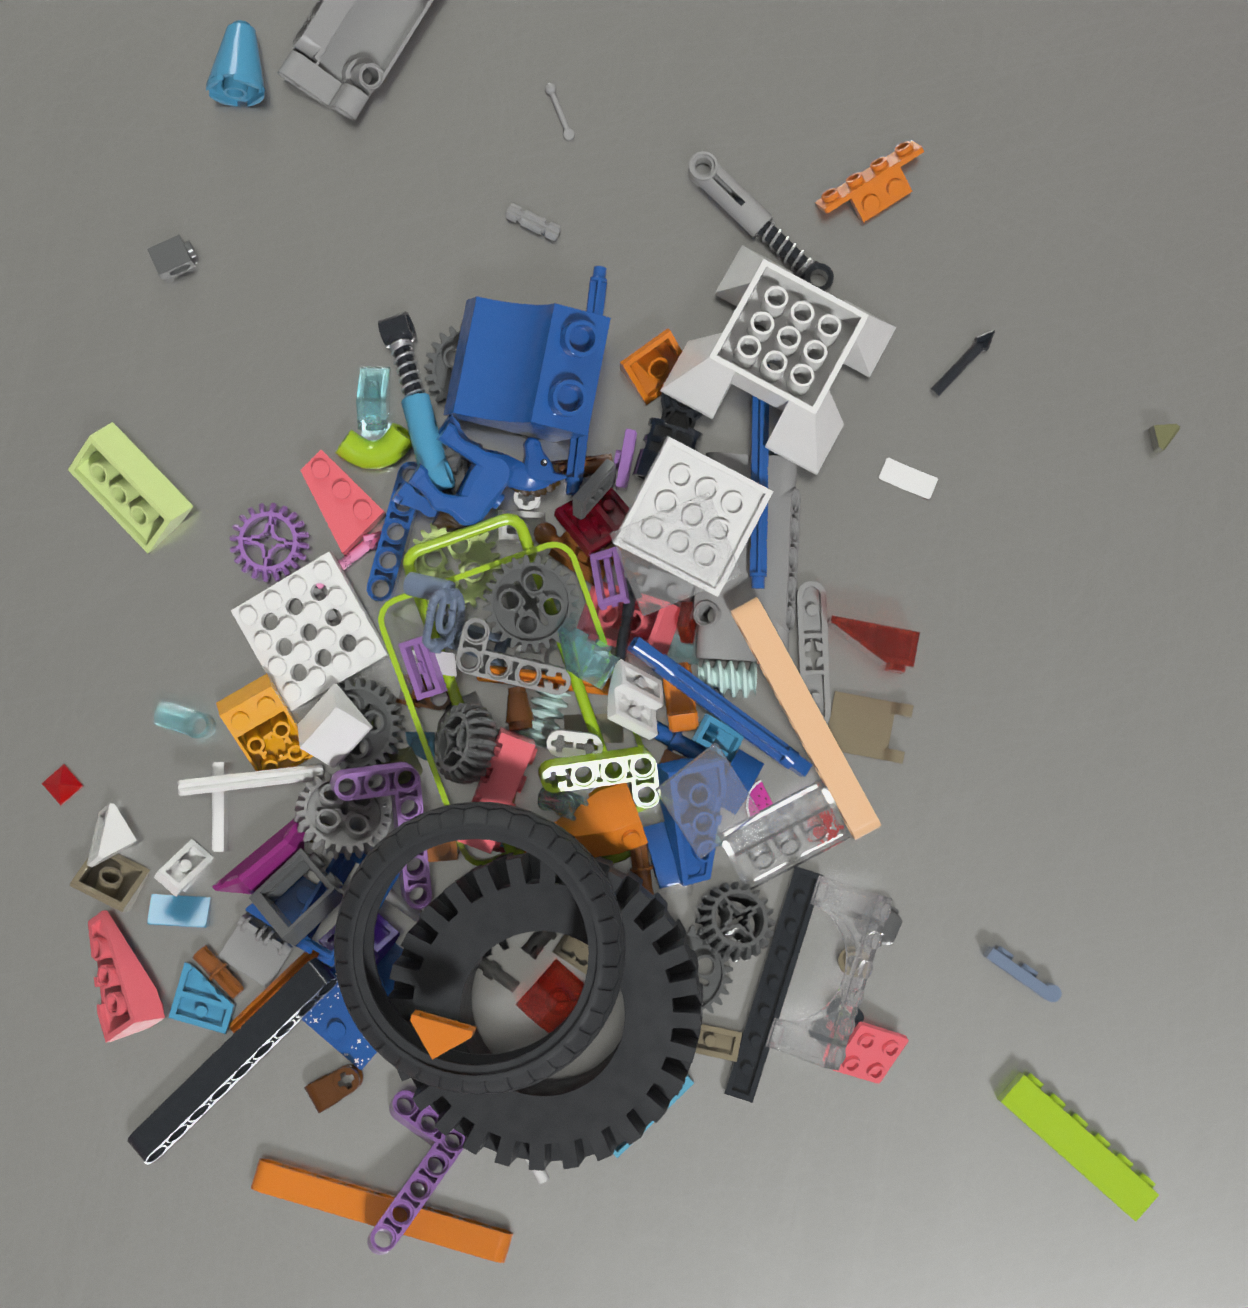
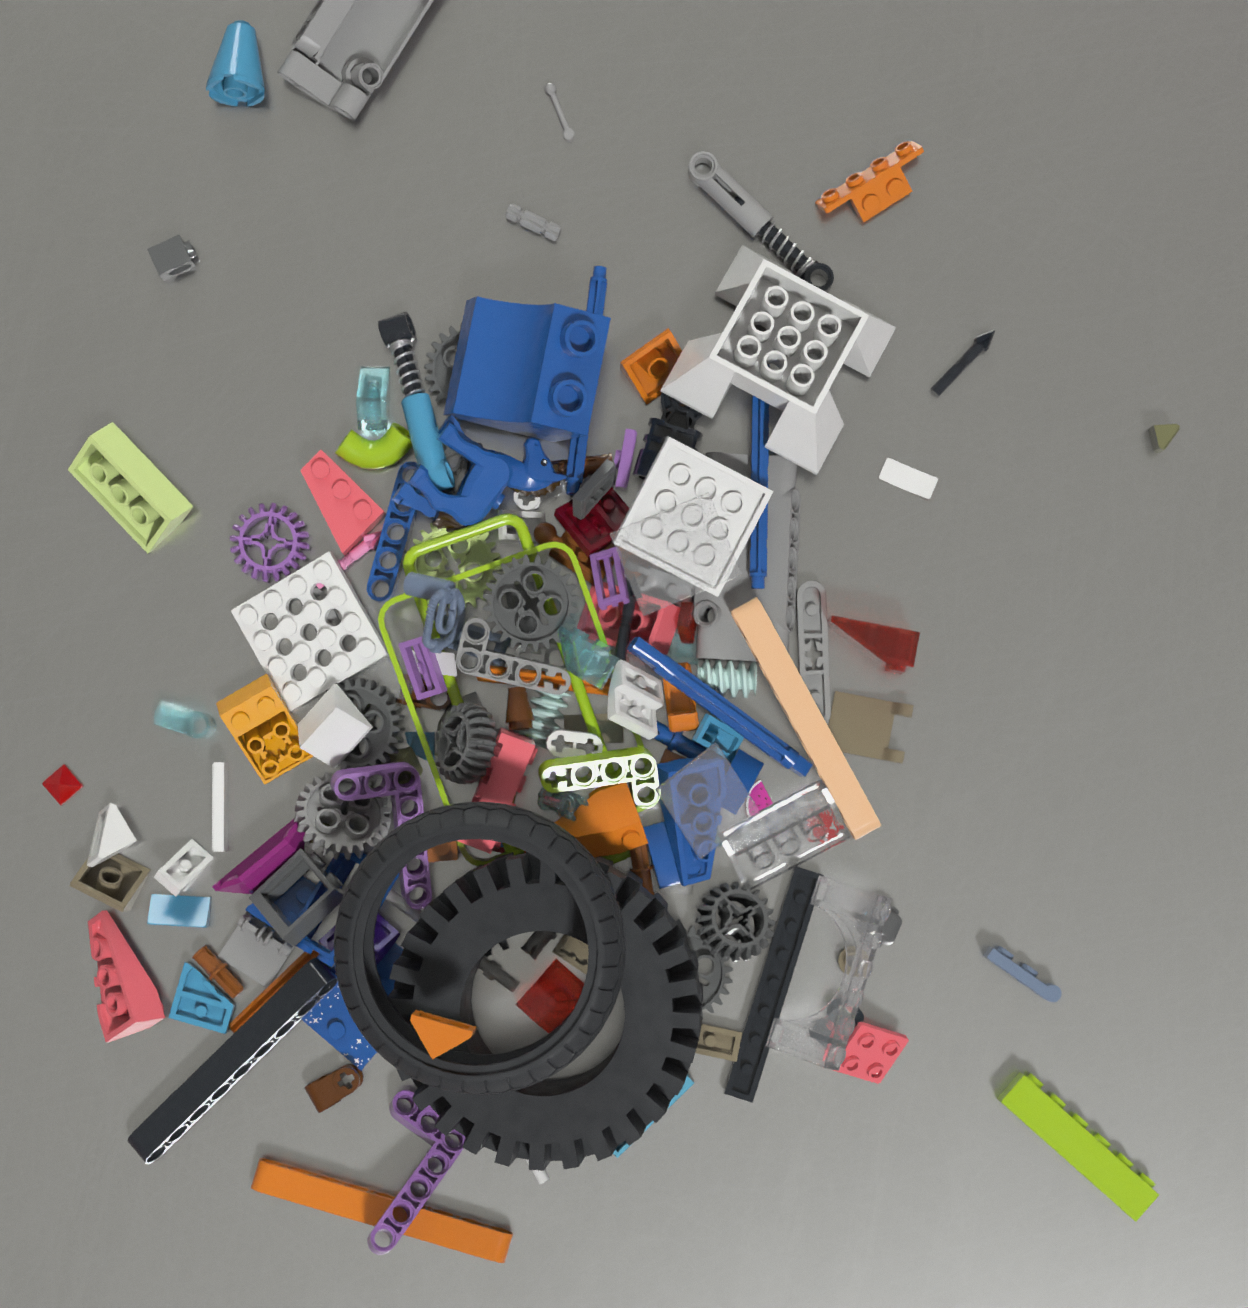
white axle [177,764,324,796] -> none

